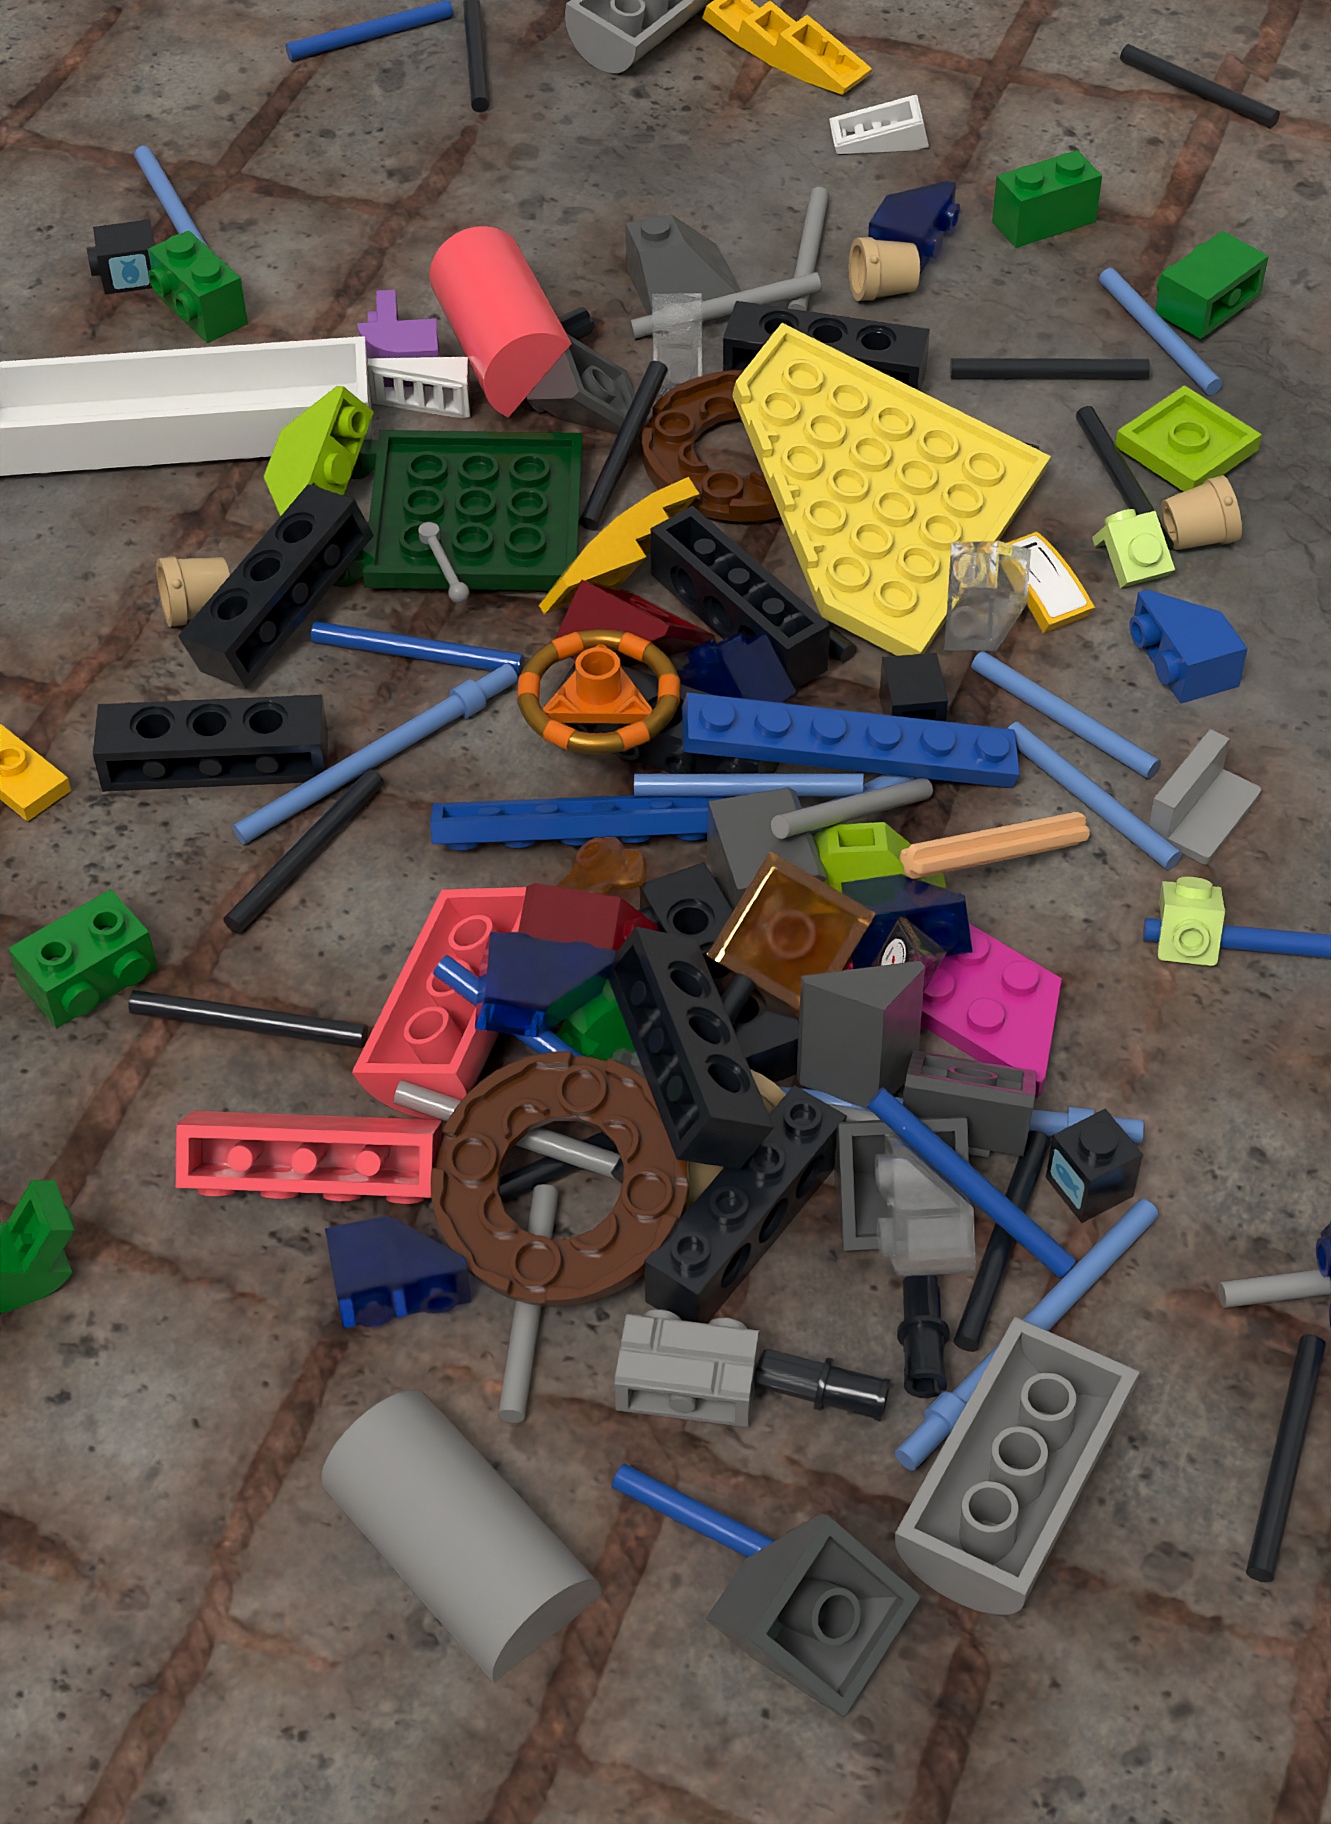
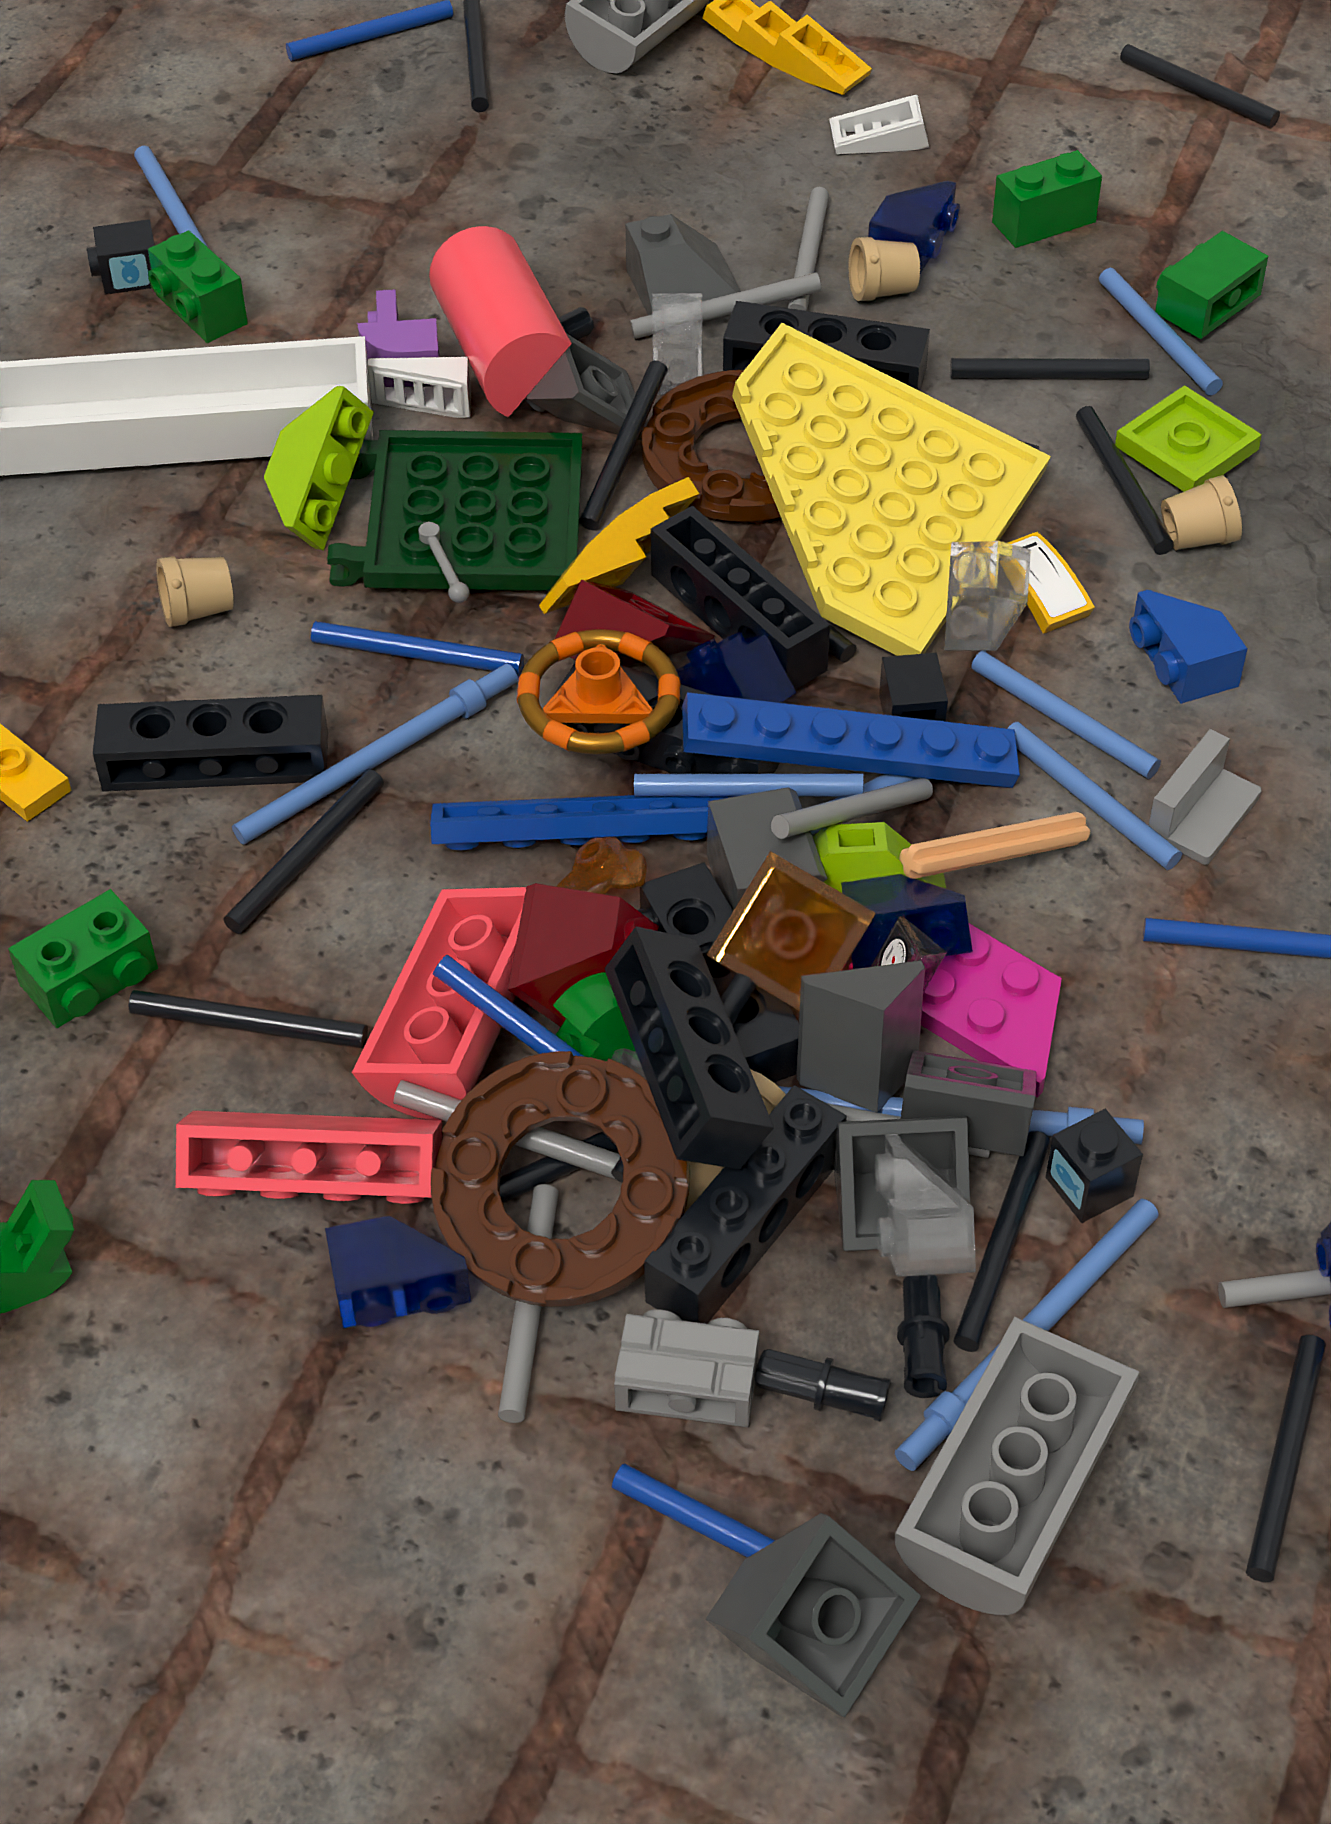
black brick [178,484,374,689] -> none
light grey brick [321,1390,602,1684] -> none
clear blue slope [475,932,615,1038] -> none
blue bar [866,1087,1076,1278] -> none
yellowish green bracket [1092,509,1175,589] -> none
yellowish green bracket [1157,877,1225,966] -> none

